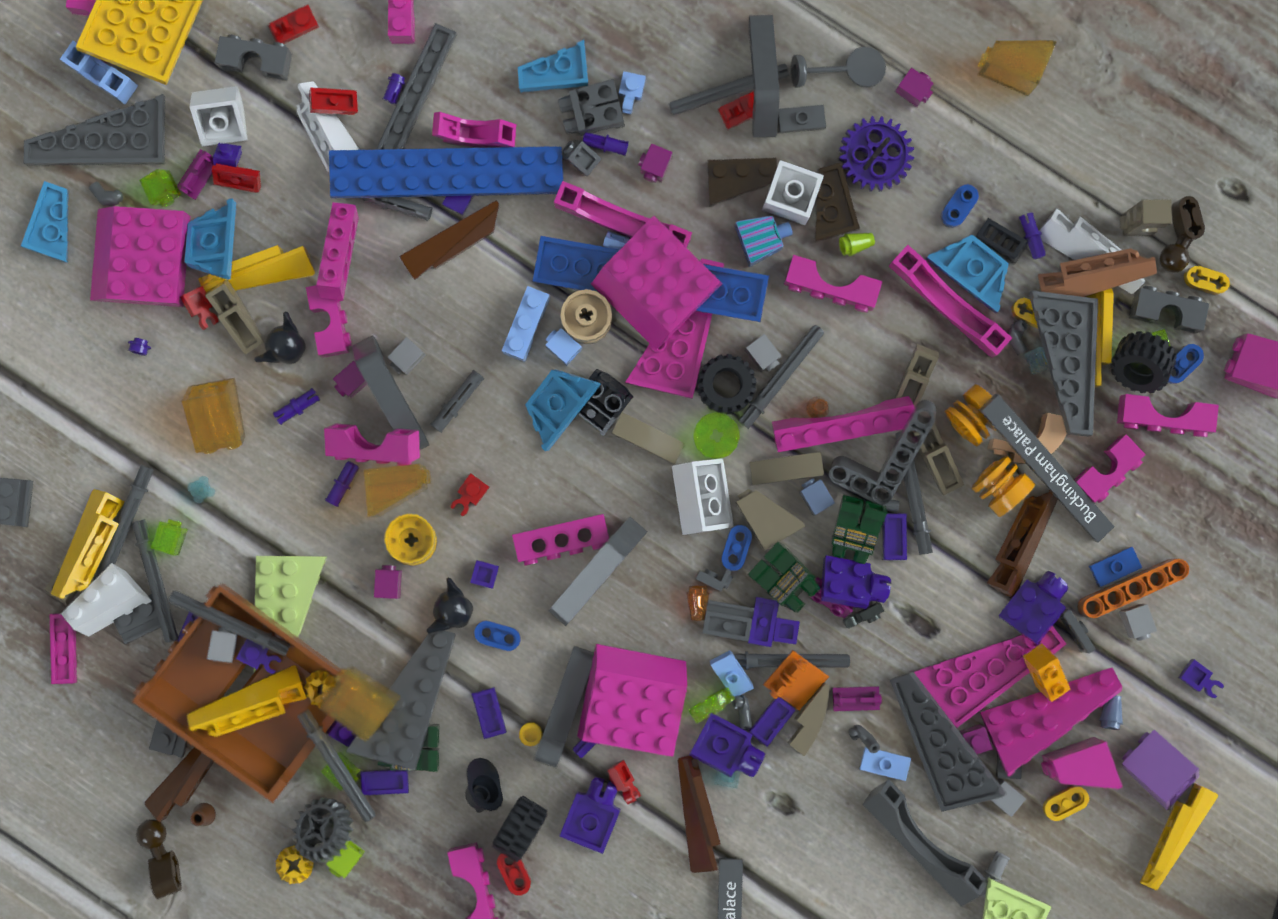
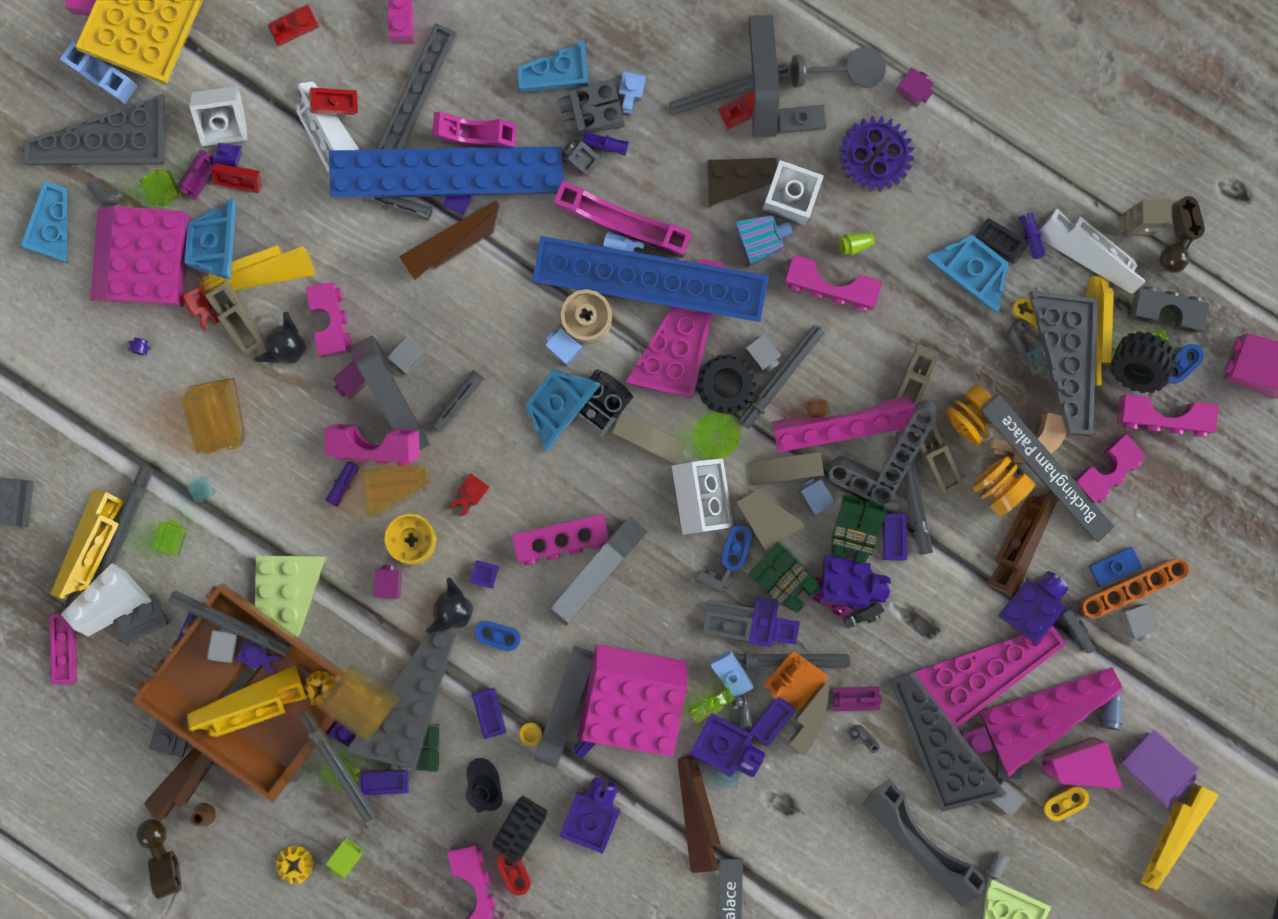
dark grey axle [132,519,178,643] -> none
dark grey arch [215,34,292,81] -> none
dark purple pin [273,388,320,425] -> none
dark grey gear [292,798,354,863] -> none
dark pink brick [317,202,359,300] -> none
dark purple pin [382,73,406,104] -> none
light blue arch [502,286,550,362] -> none
dark pink slope [591,215,722,350] -> none
red plate [607,760,641,805] -> none
magenta brick [638,143,673,183] -> none
clear orange cone [686,585,710,621] -> none
dark brown wing [815,162,860,242] -> none
light blue plate [859,746,911,781] -> none
dark pink arch [888,245,1012,358] -> none
blue plate [941,185,979,228] -> none
clear yellow slope [977,40,1057,96] -> none
light orange brick [1023,643,1071,702] -> none
nougat wedge [1038,248,1157,297] -> none
dark purple plate [1178,659,1224,698] -> none
yellow beam [1184,266,1230,295] -> none

